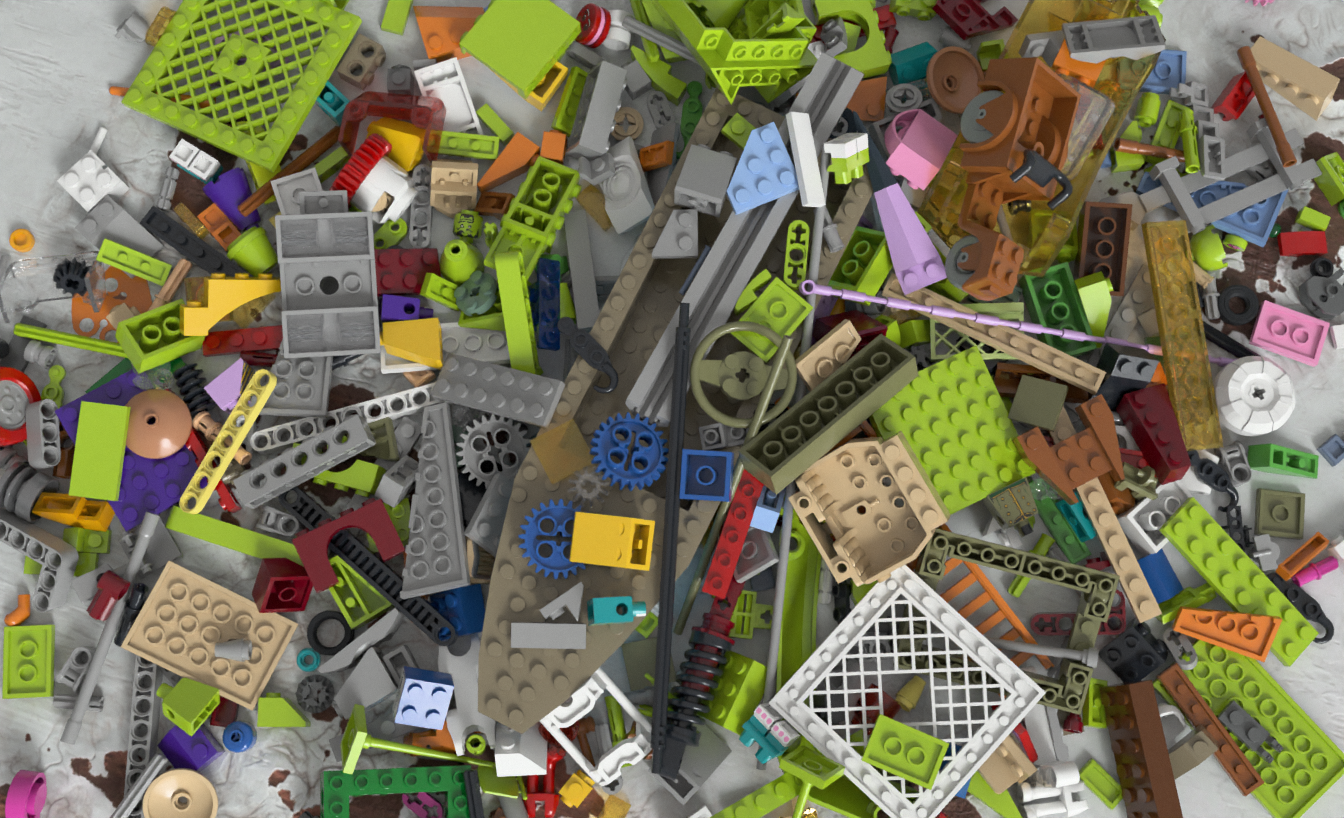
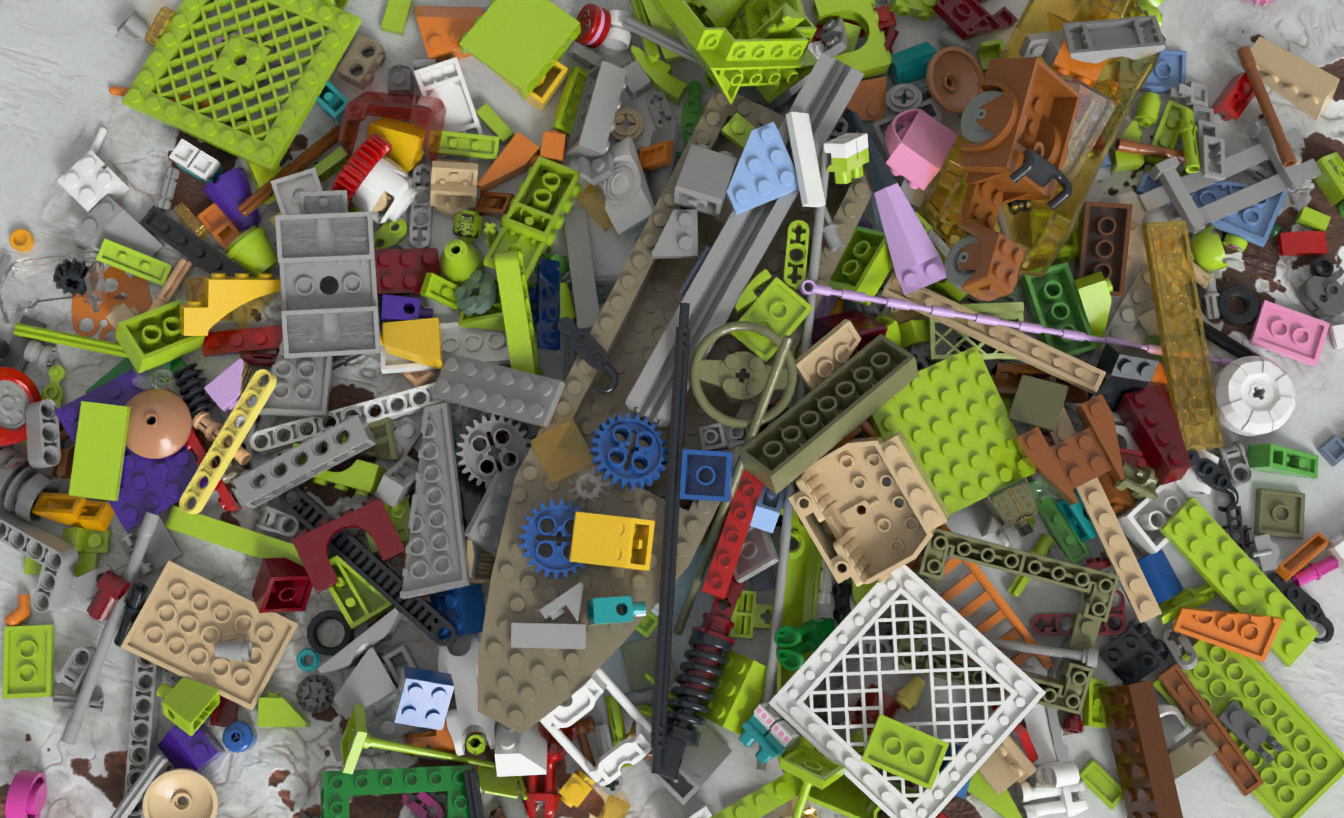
none -> green piece [775,617,835,671]

